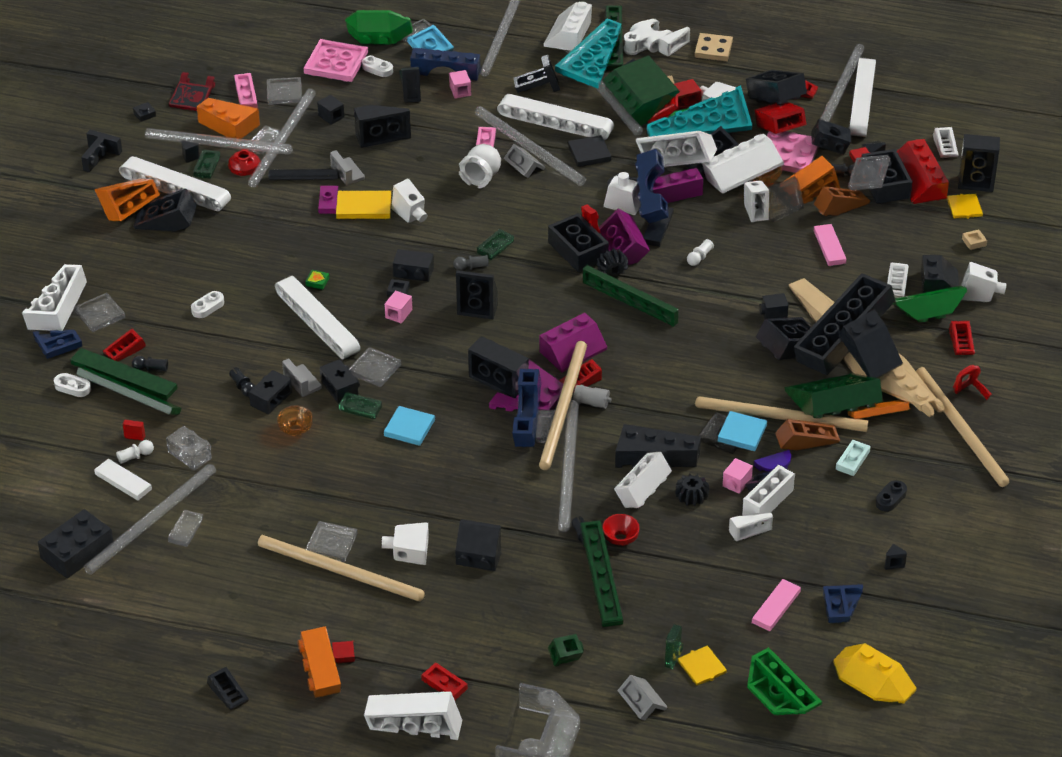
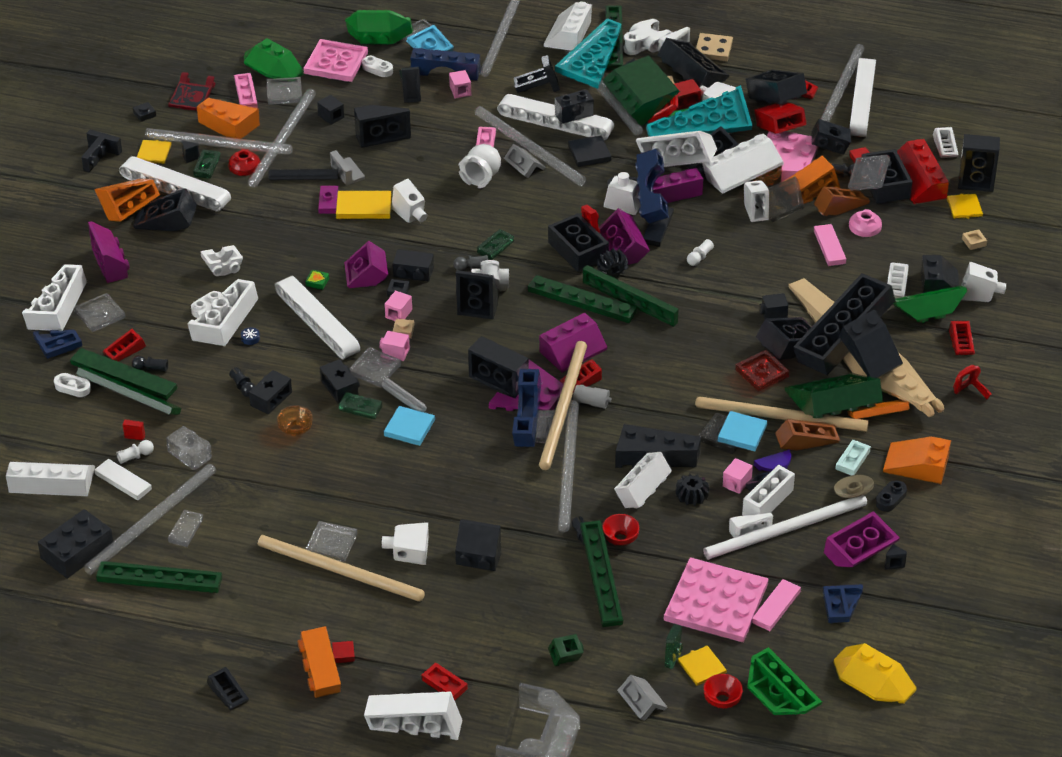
clear tile [247,125,280,154] -> none
light grey panel [282,358,322,397] -> none
black slope [862,141,886,153] -> none
tan piece [916,367,1009,487] -> none
none -> white slope [6,462,95,496]
none -> magenta slope [88,221,130,283]
none -> dark green plate [96,561,222,593]
none -> yellow piece [137,140,171,164]
none -> white wedge [187,279,258,346]
none -> white cylinder [201,245,243,276]
none -> dark blue tile [241,327,260,345]
none -> green wedge [244,38,304,82]
none -> magenta slope [344,241,388,288]
none -> bright pink brick [379,331,410,361]
none -> light grey axle [381,378,427,412]
none -> tan plate [393,319,414,338]
none -> white piece [471,260,509,291]
none -> dark green plate [528,275,637,323]
none -> black brick [555,89,594,124]
none -> black slope [658,38,730,88]
none -> bright pink plate [664,557,768,643]
none -> white piece [703,495,867,560]
none -> red piece [703,674,743,708]
none -> clear red plate [735,350,789,392]
none -> bright pink brick [781,159,804,183]
none -> magenta slope [823,511,900,567]
none -> dark tan dish [834,475,874,498]
none -> bright pink piece [849,209,882,237]
none -> orange slope [883,437,951,484]

